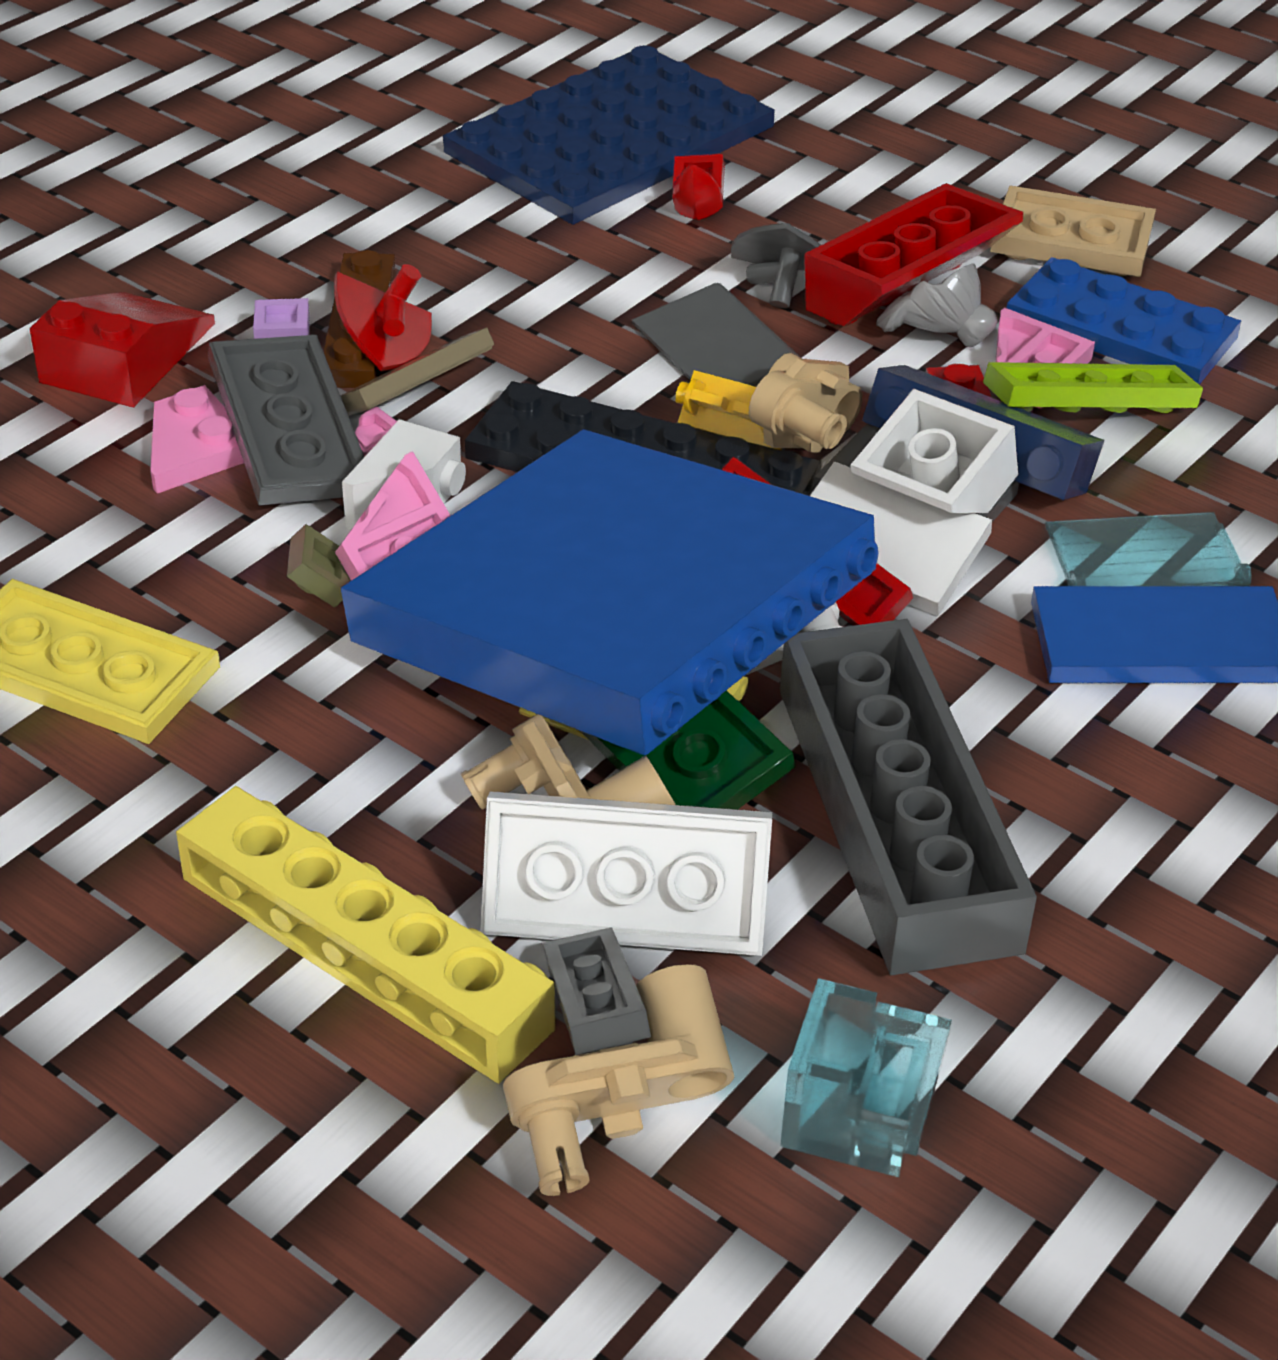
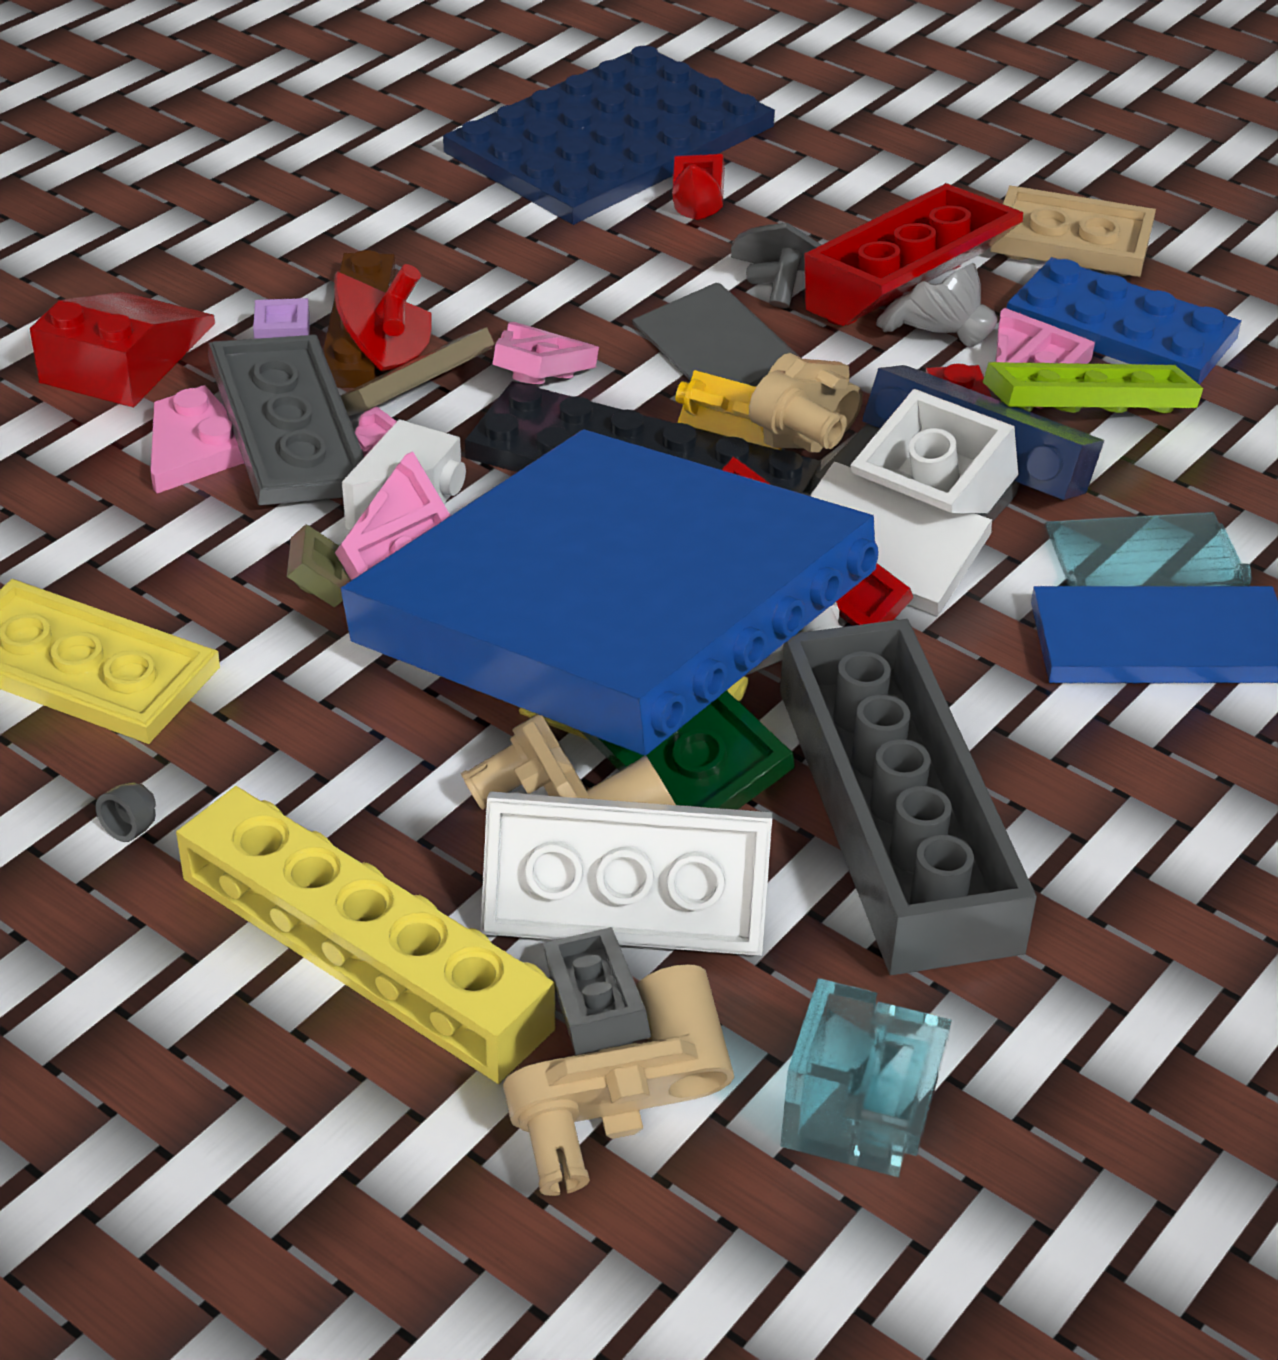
none -> dark grey hinge [96,782,156,842]
none -> bright pink wing [493,321,599,384]

